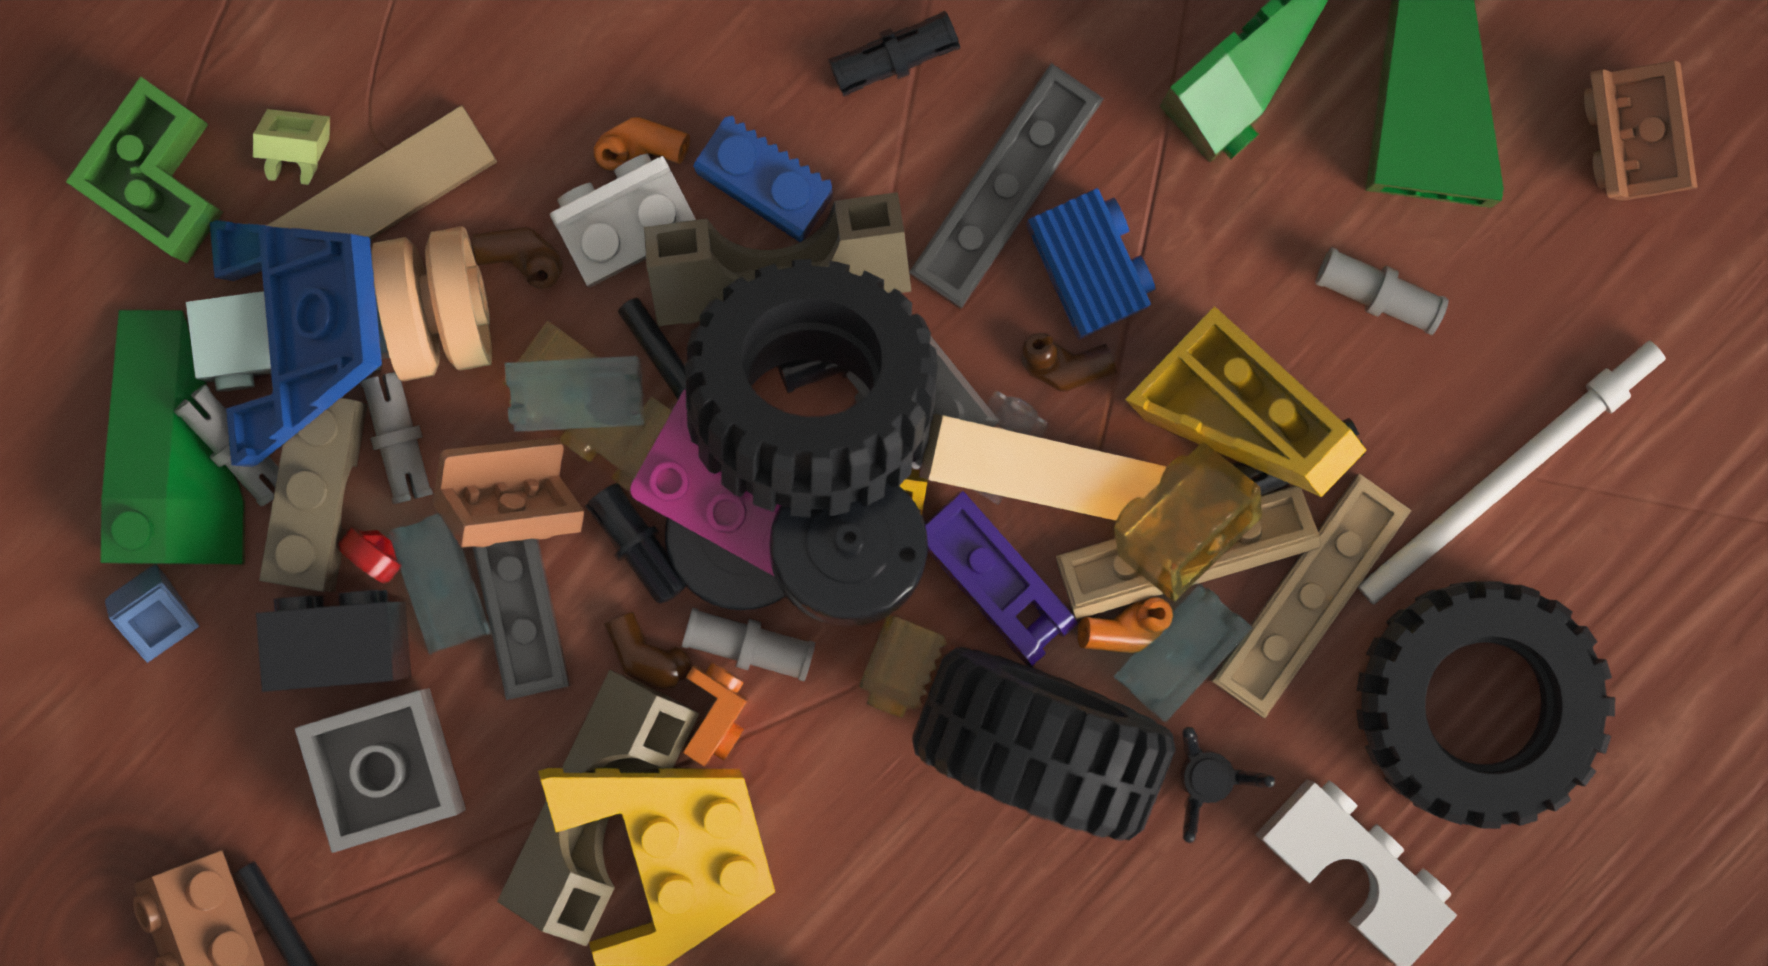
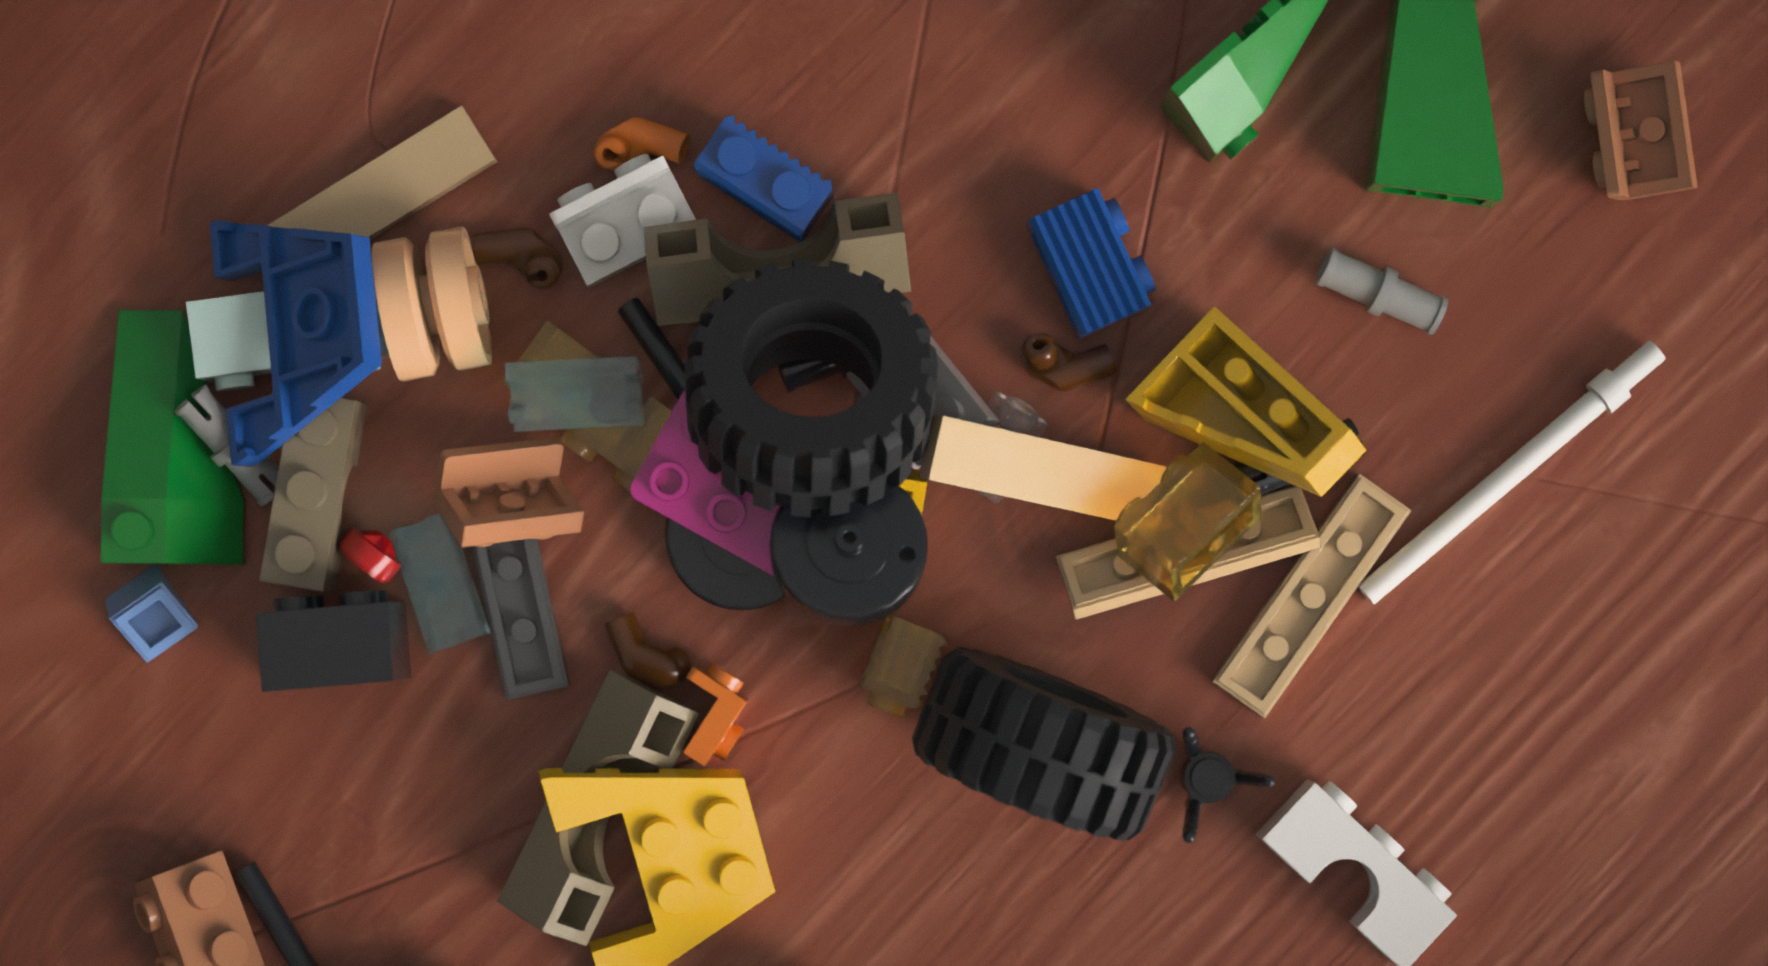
bright green brick [66,77,223,263] -> none
yellowish green tile [253,109,330,185] -> none
light grey brick [295,688,466,853] -> none
light grey pin [360,372,433,504] -> none
black axle [585,482,686,604] -> none
light grey pin [681,608,815,681] -> none
black pin [828,11,961,97] -> none
dark grey tile [909,63,1104,309] -> none
dark purple plate [925,491,1078,667] -> none
orange arm [1077,597,1173,653] -> none
clear light blue hinge [1113,584,1253,723] -> none
black tyre [1356,581,1615,829] -> none

